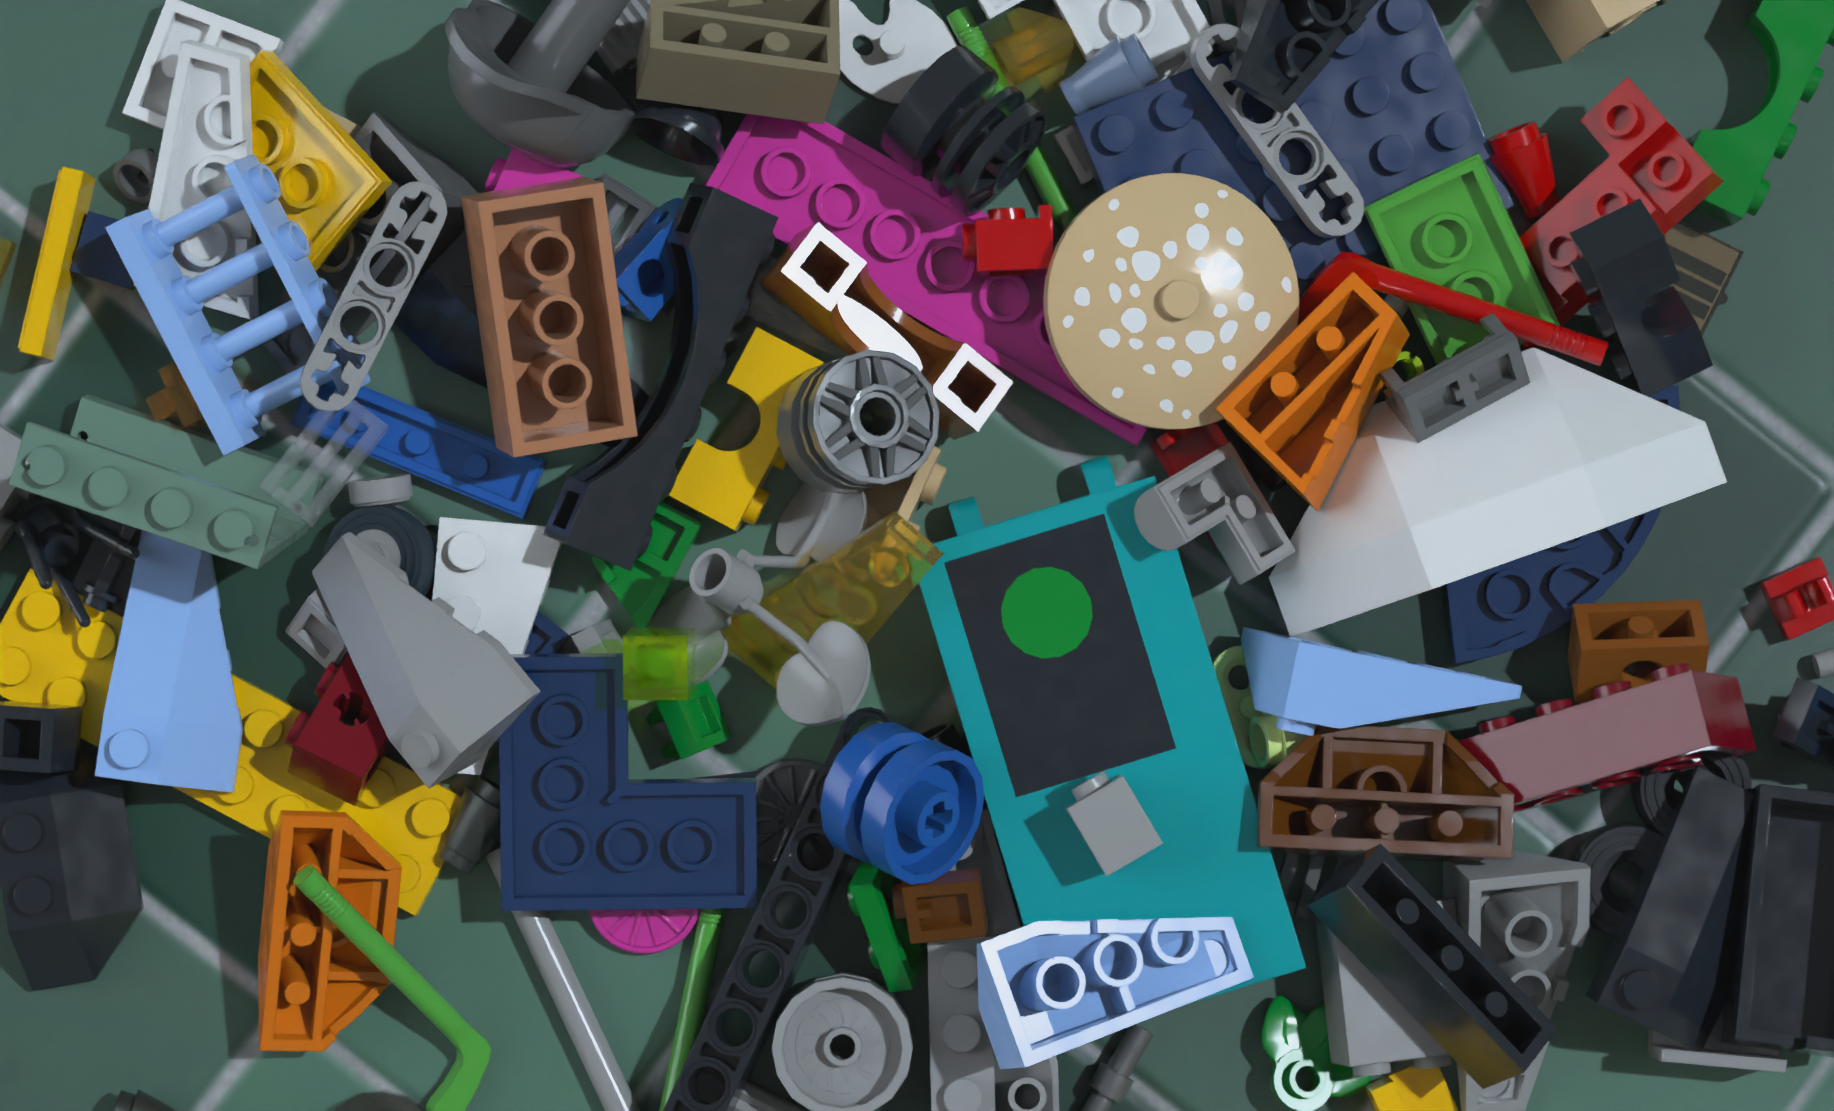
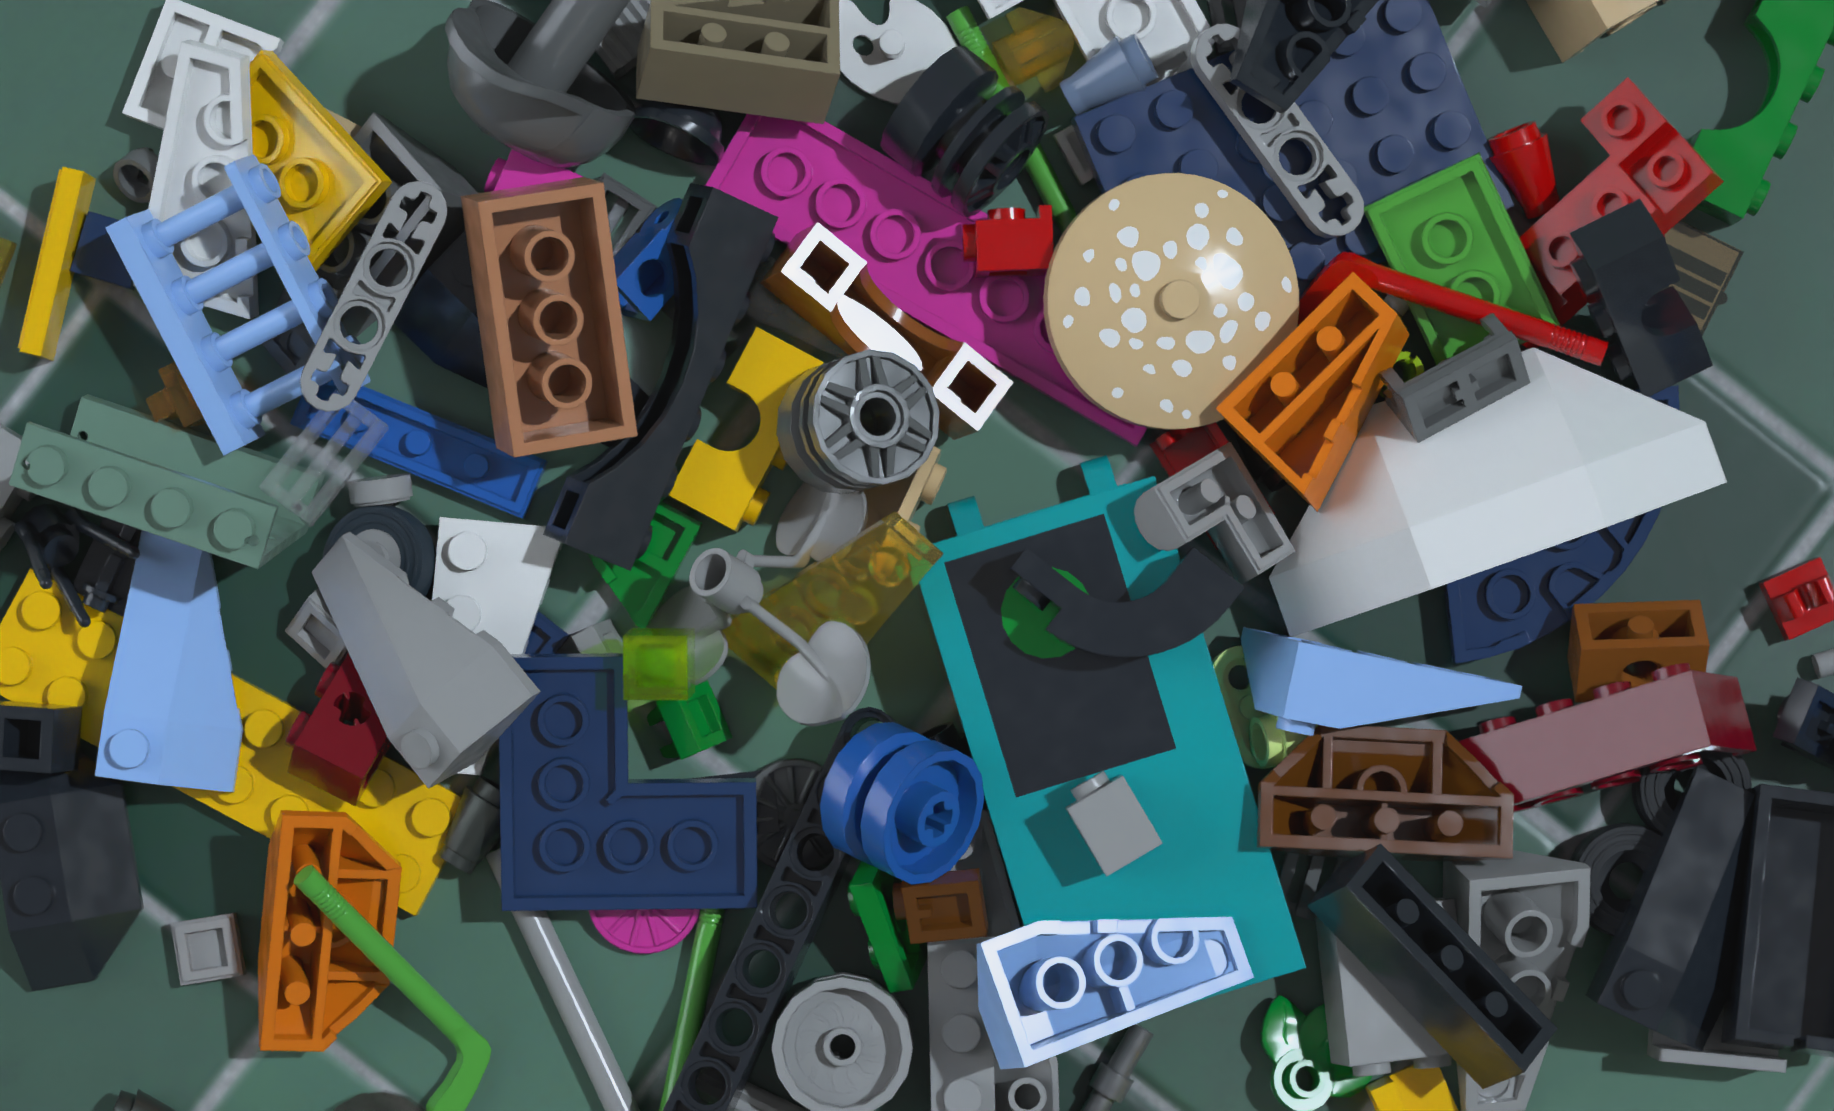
none -> light grey tile [171,912,246,986]
none -> black arch [1010,547,1245,658]

